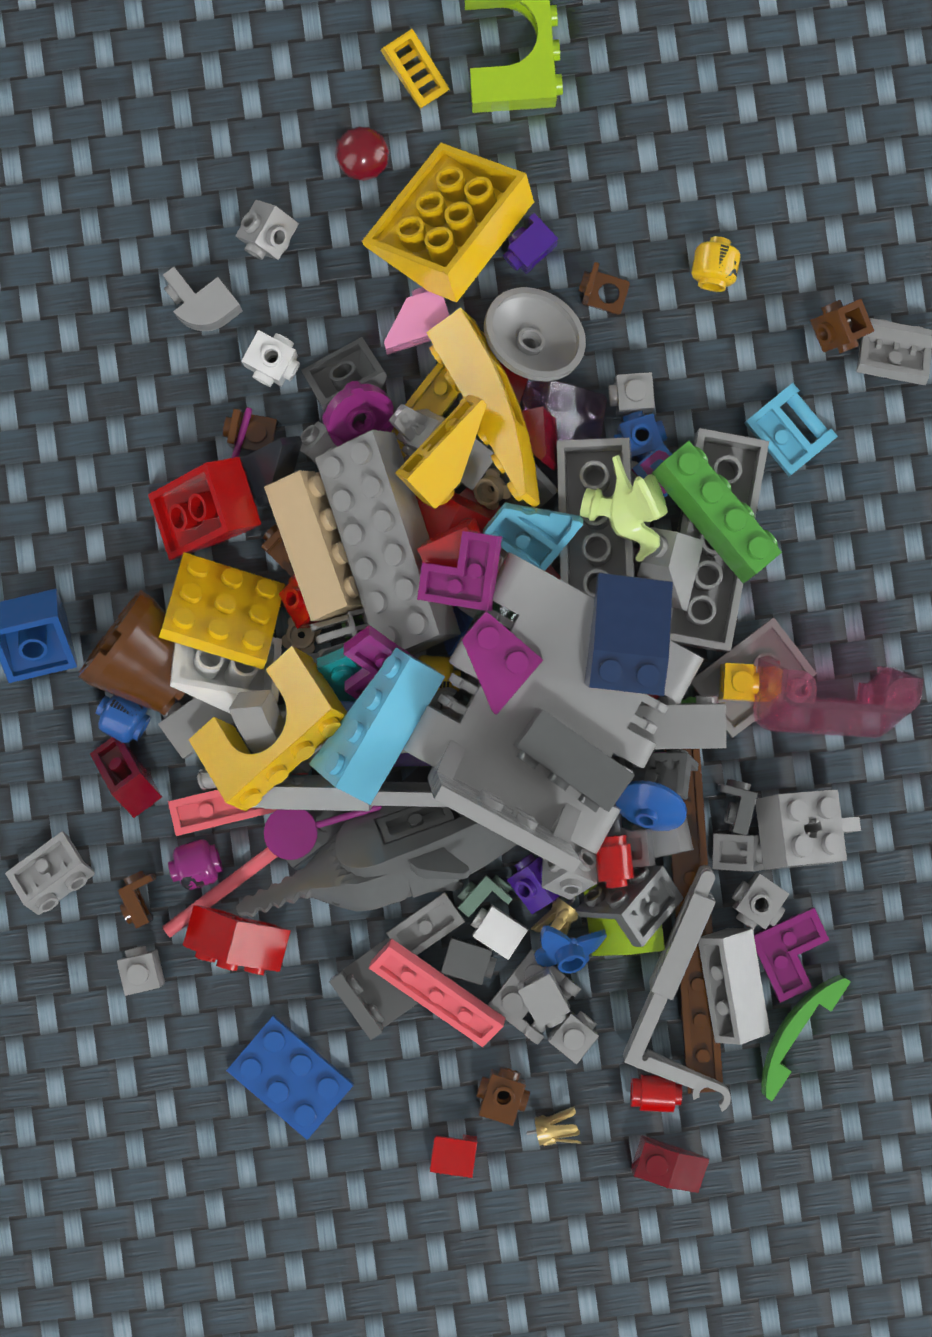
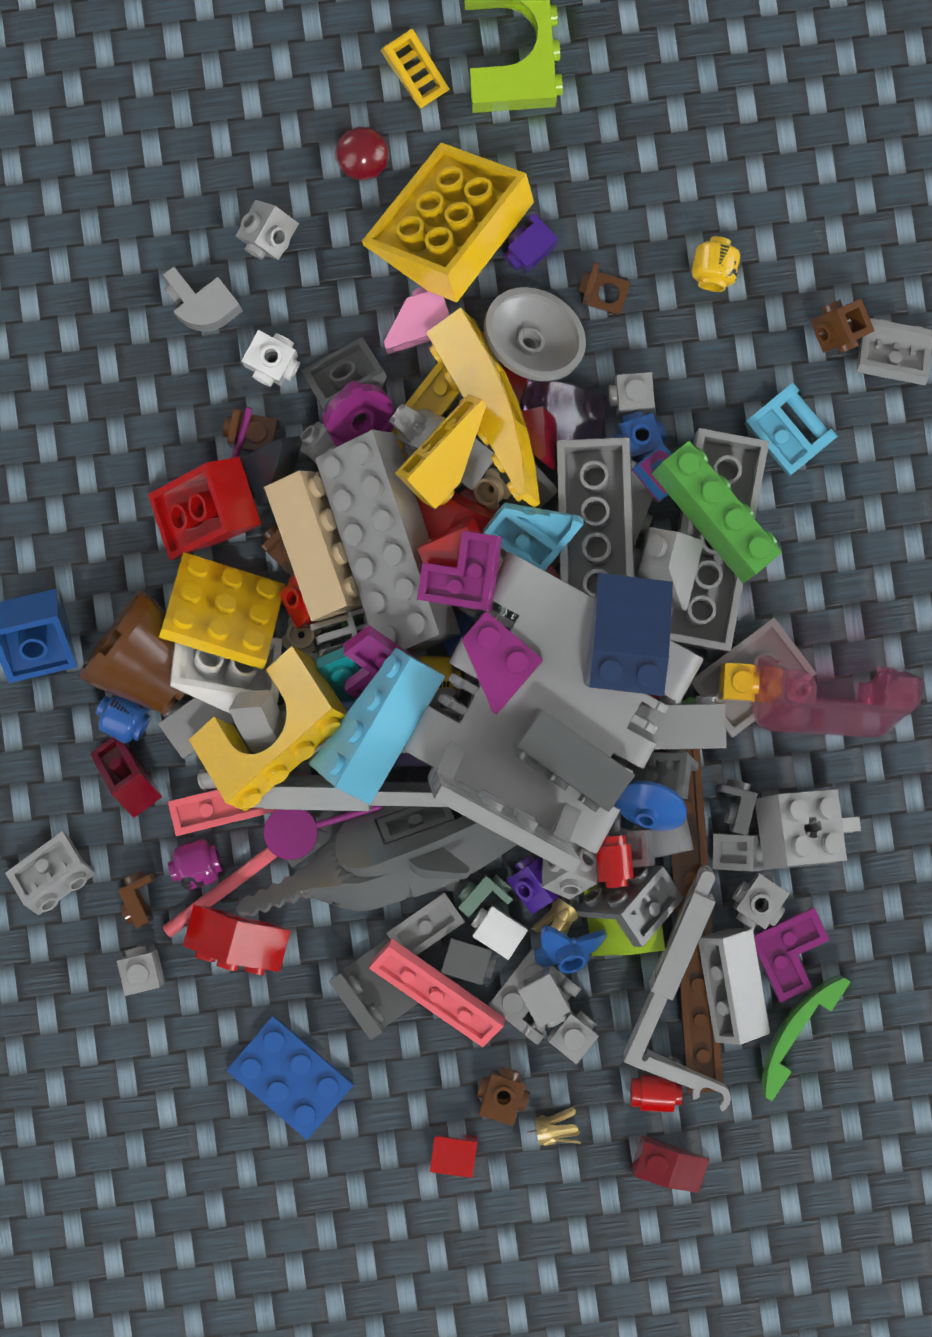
yellowish green animal [580,455,668,562] -> none

